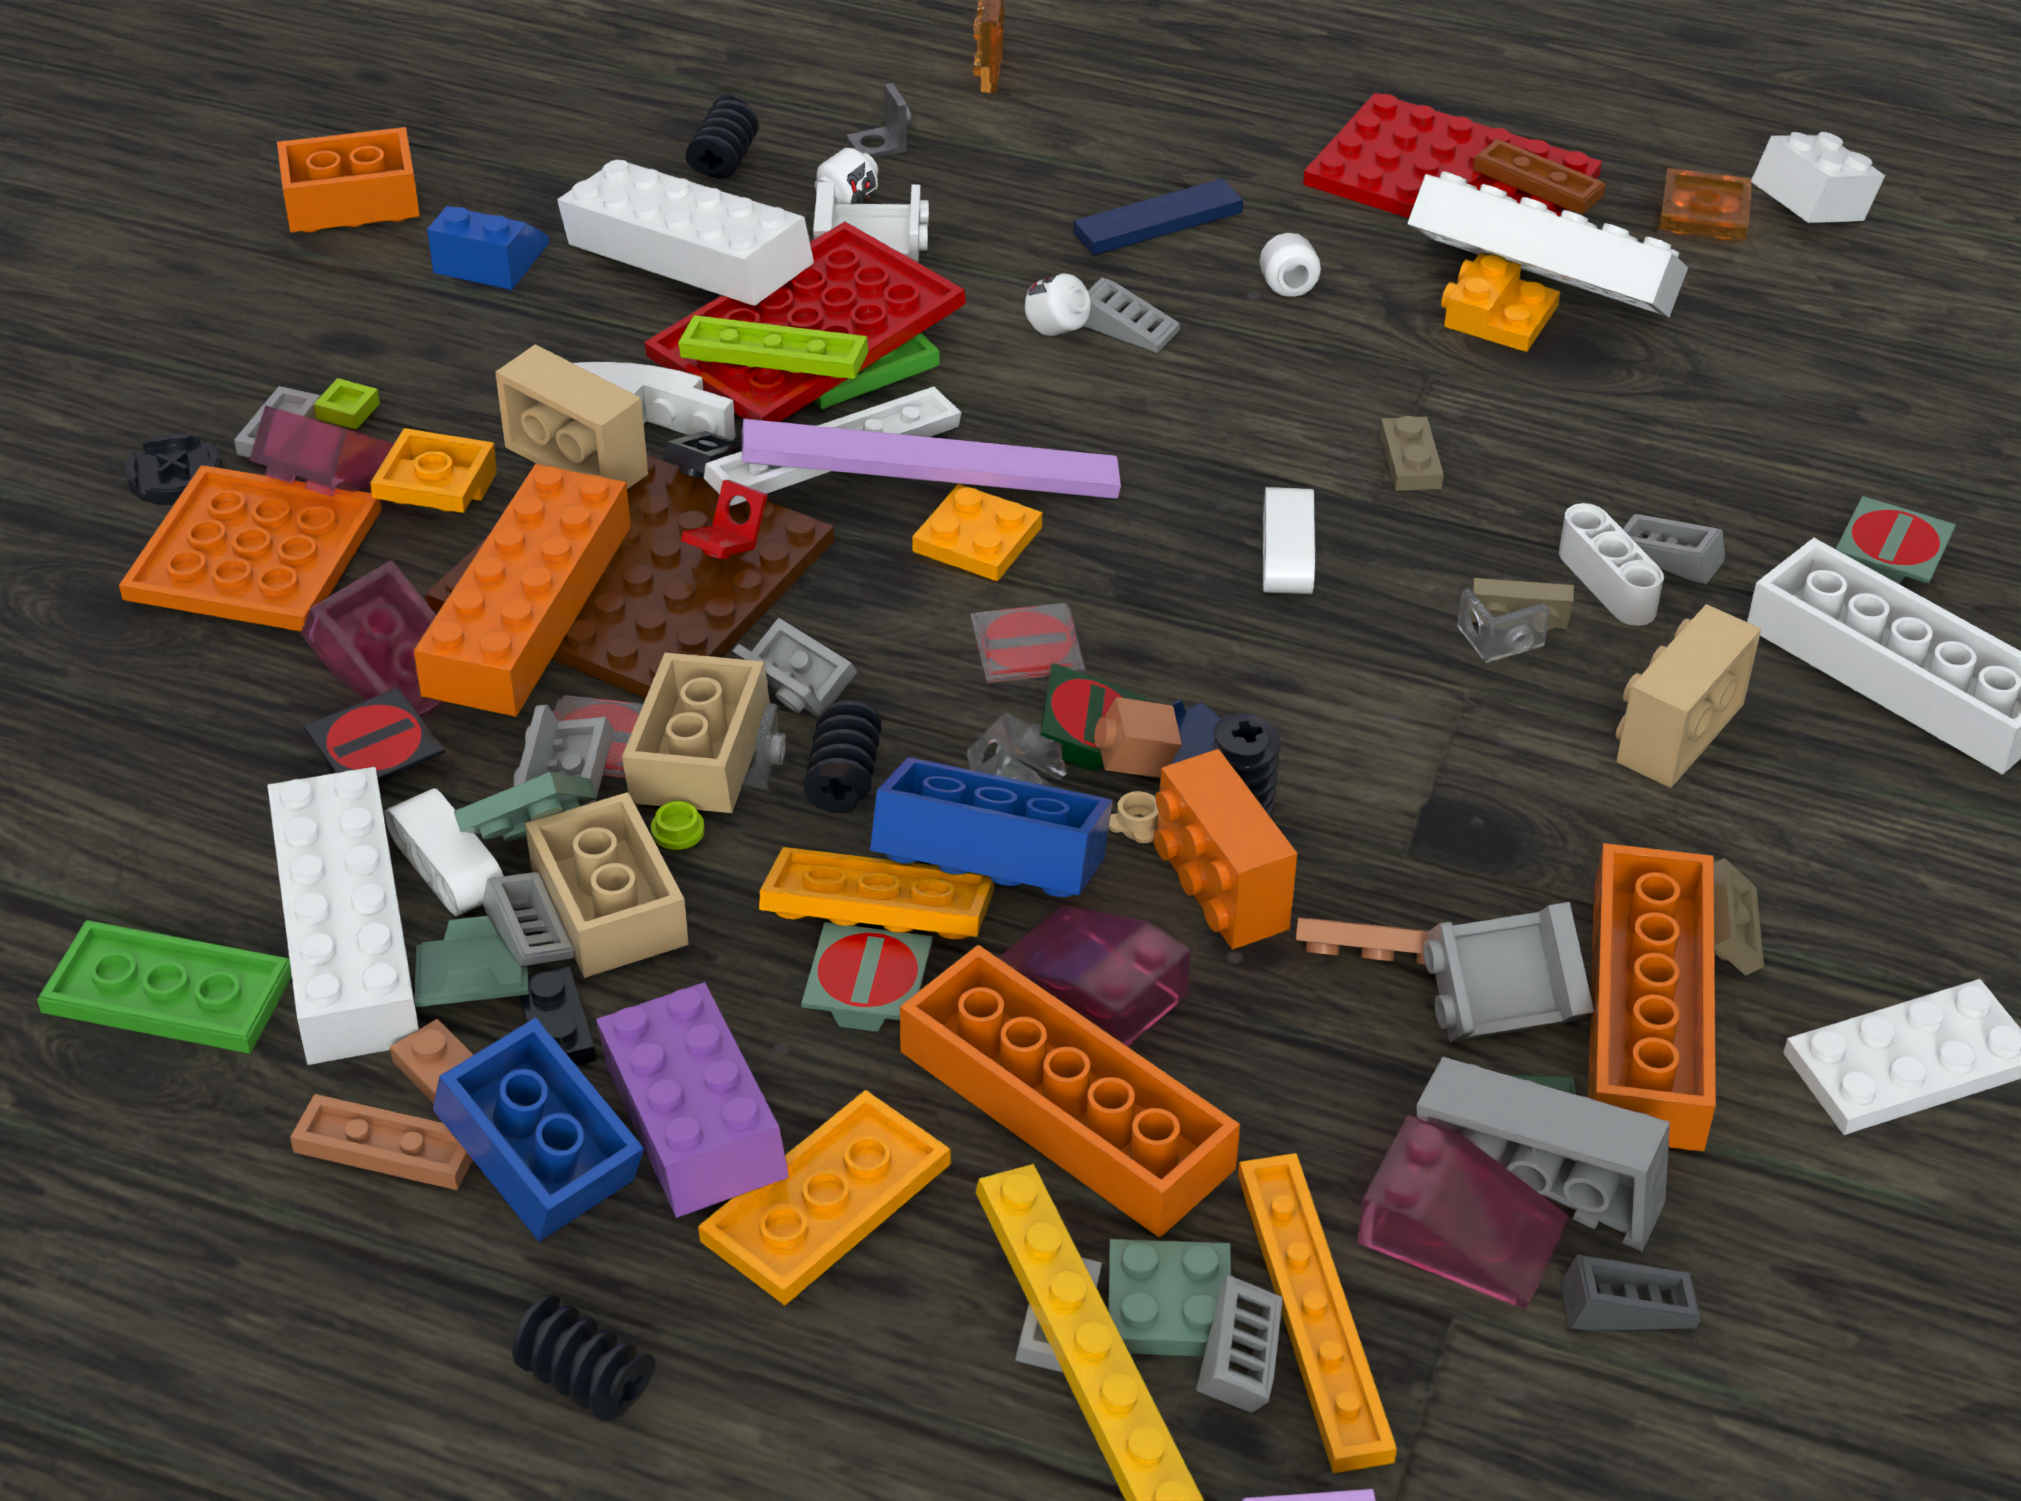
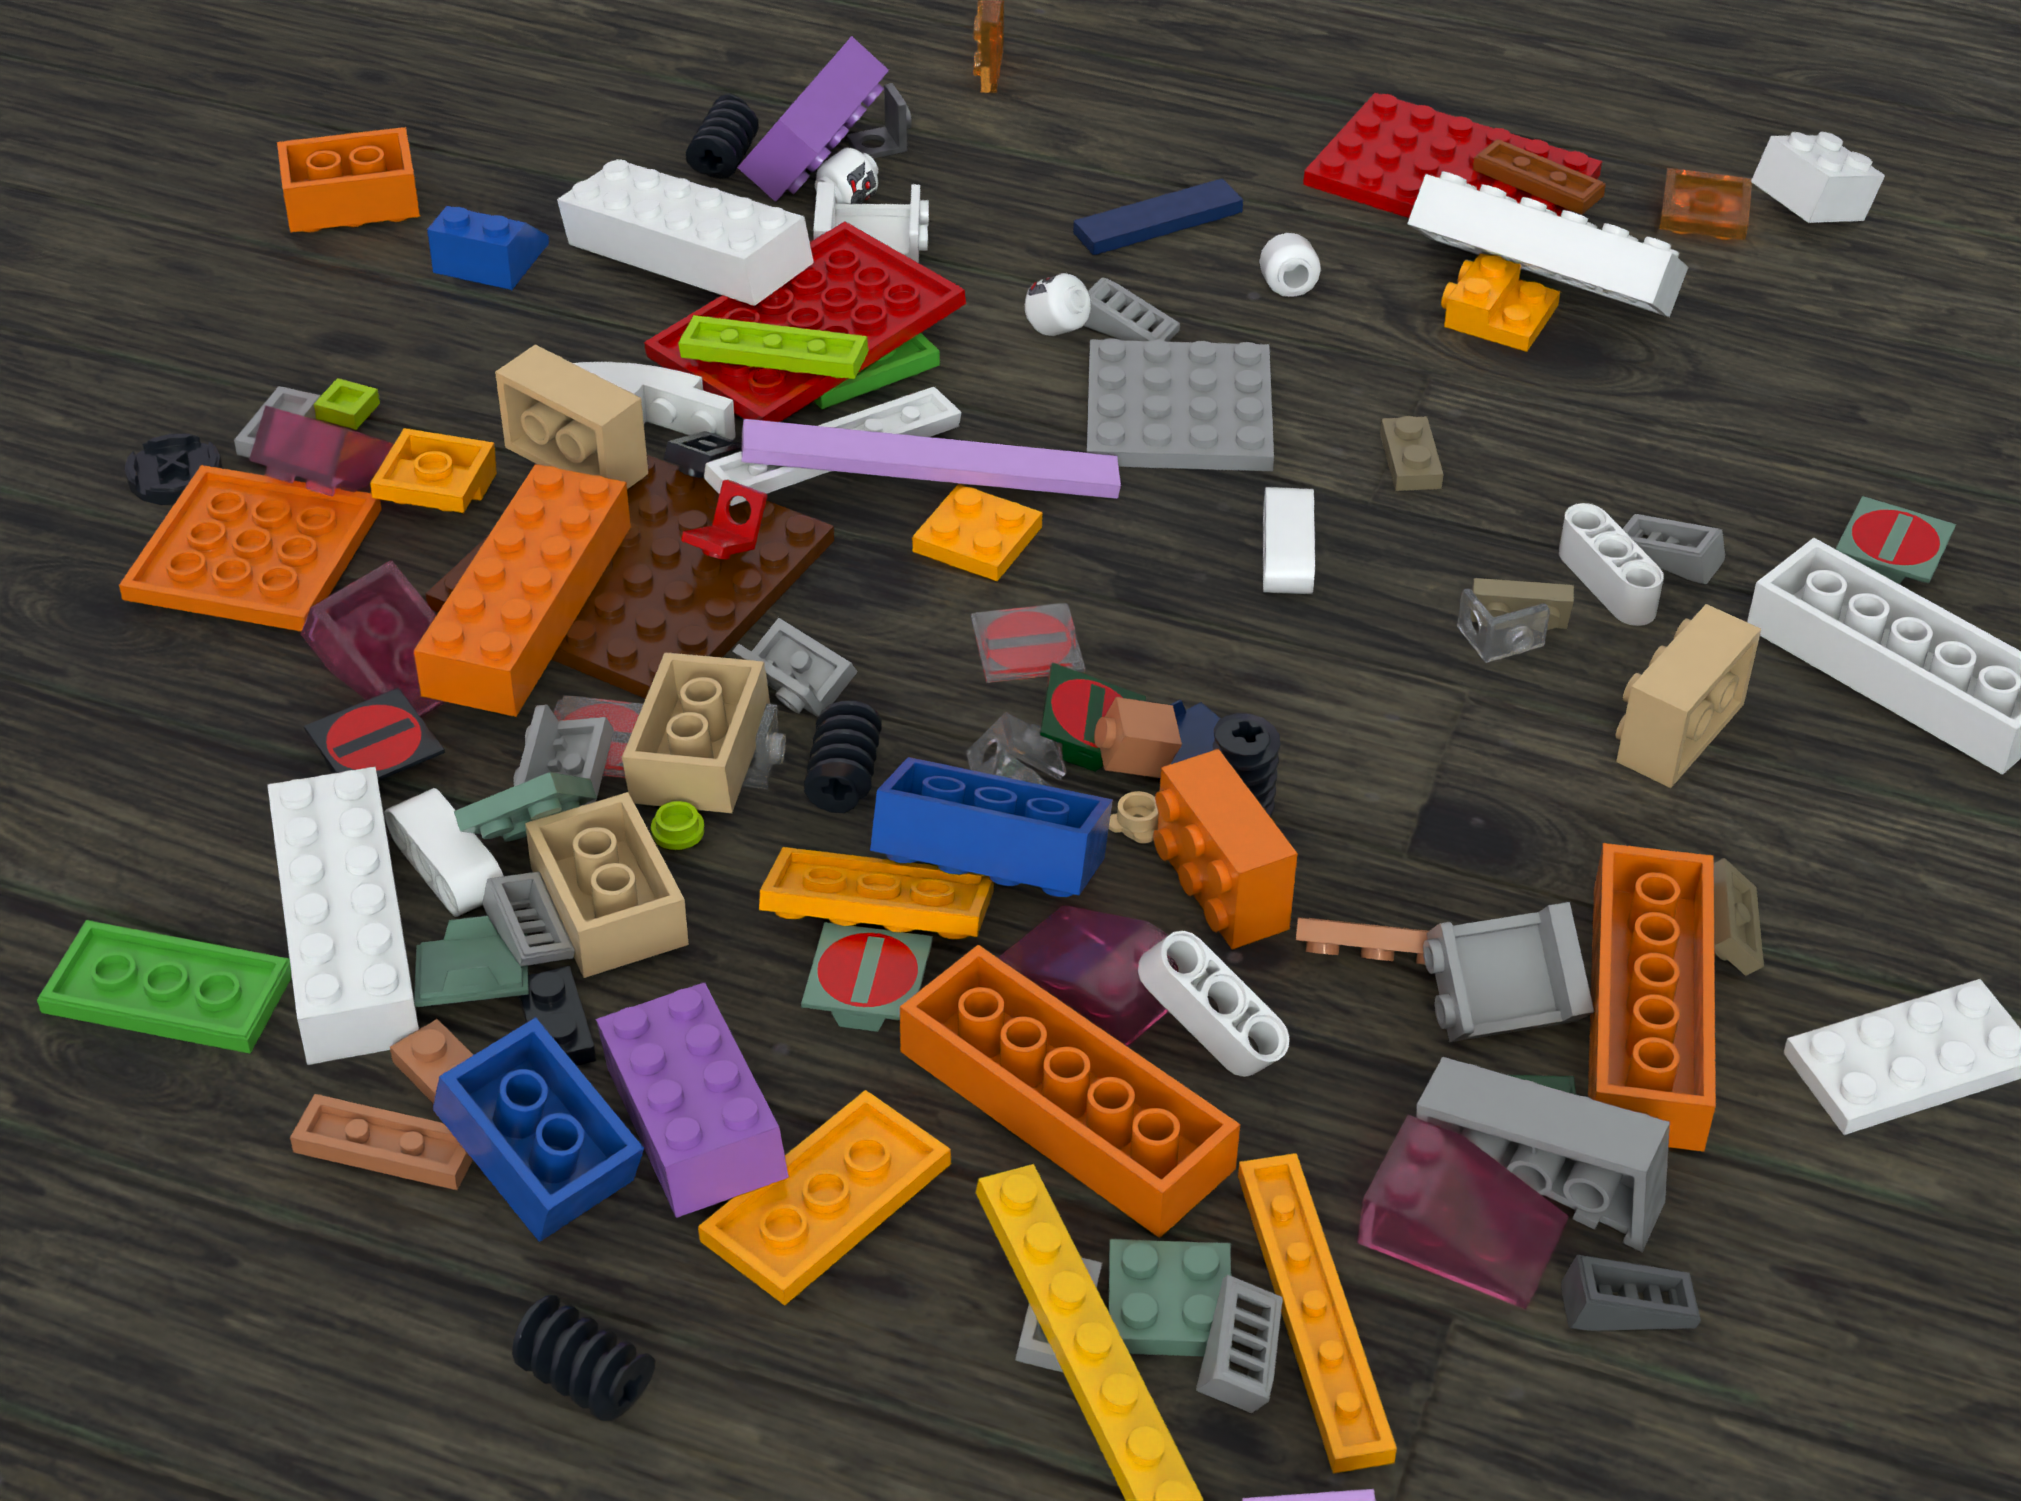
none -> medium lavender brick [738,36,889,202]
none -> light grey plate [1087,338,1274,471]
none -> white beam [1138,931,1289,1077]

